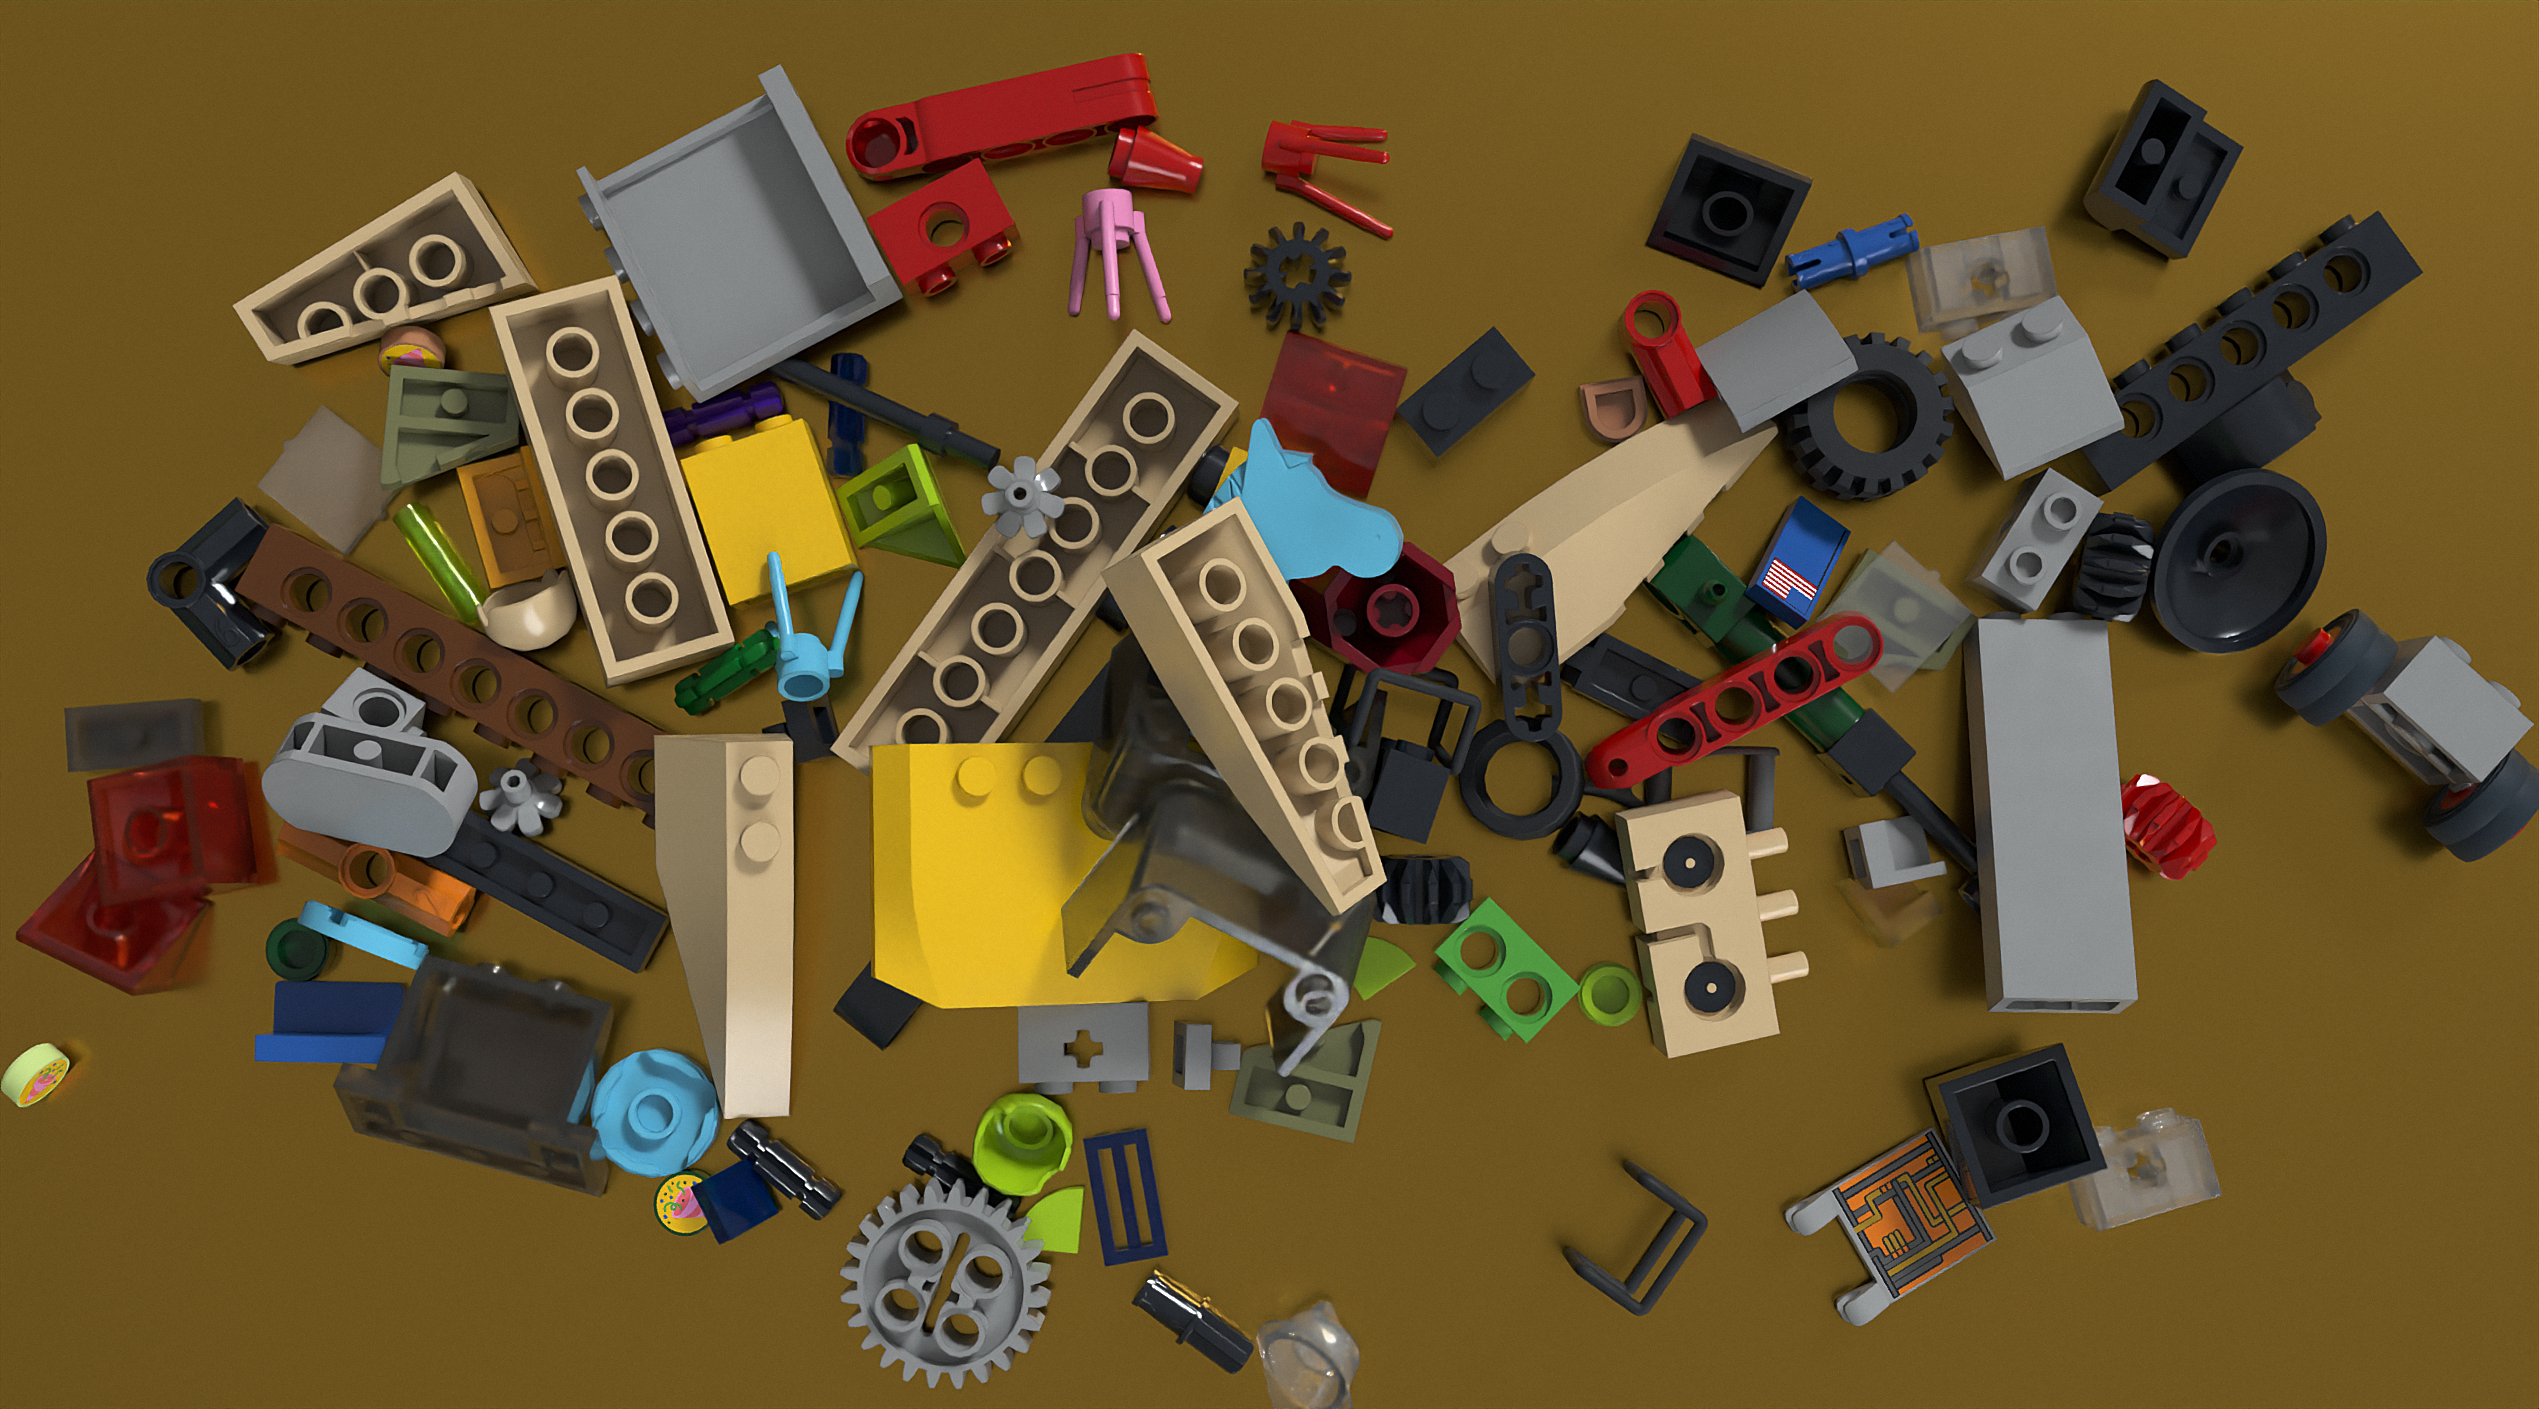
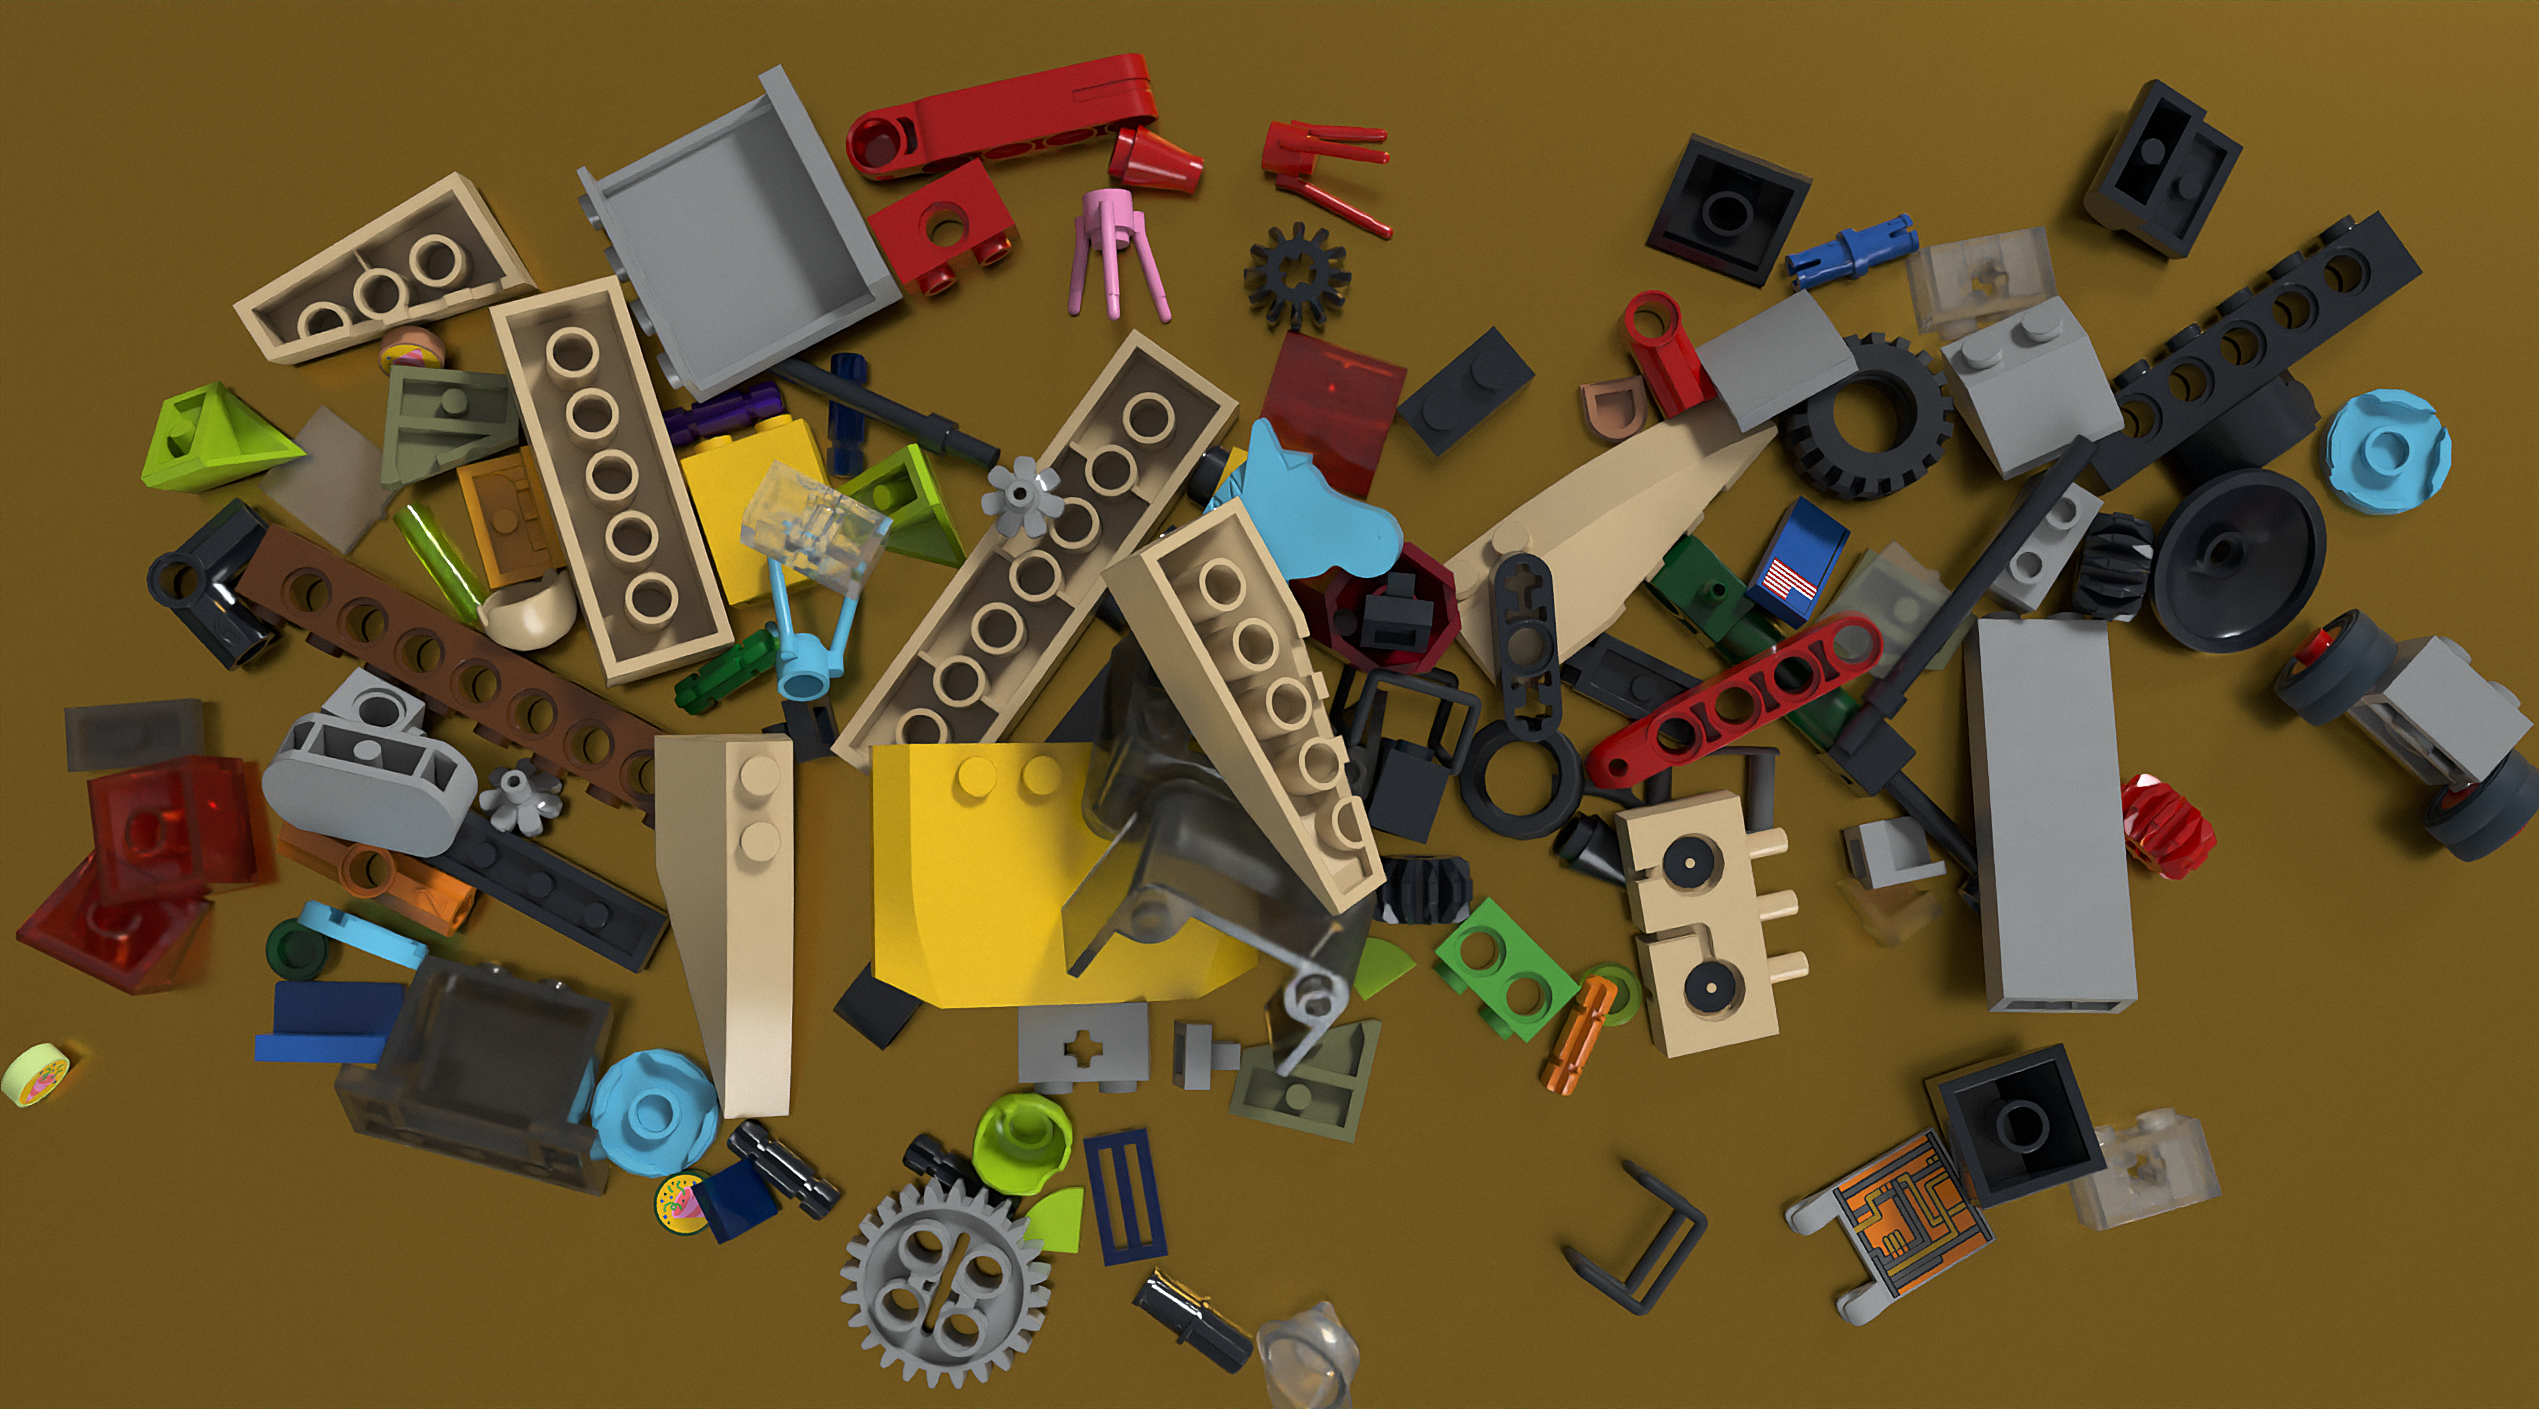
none -> lime slope [141,380,308,494]
none -> clear brick [739,459,893,601]
none -> black tile [1360,572,1434,653]
none -> orange axle [1541,974,1618,1096]
none -> black bar [1833,434,2099,757]
none -> medium azure tile [2319,389,2452,516]

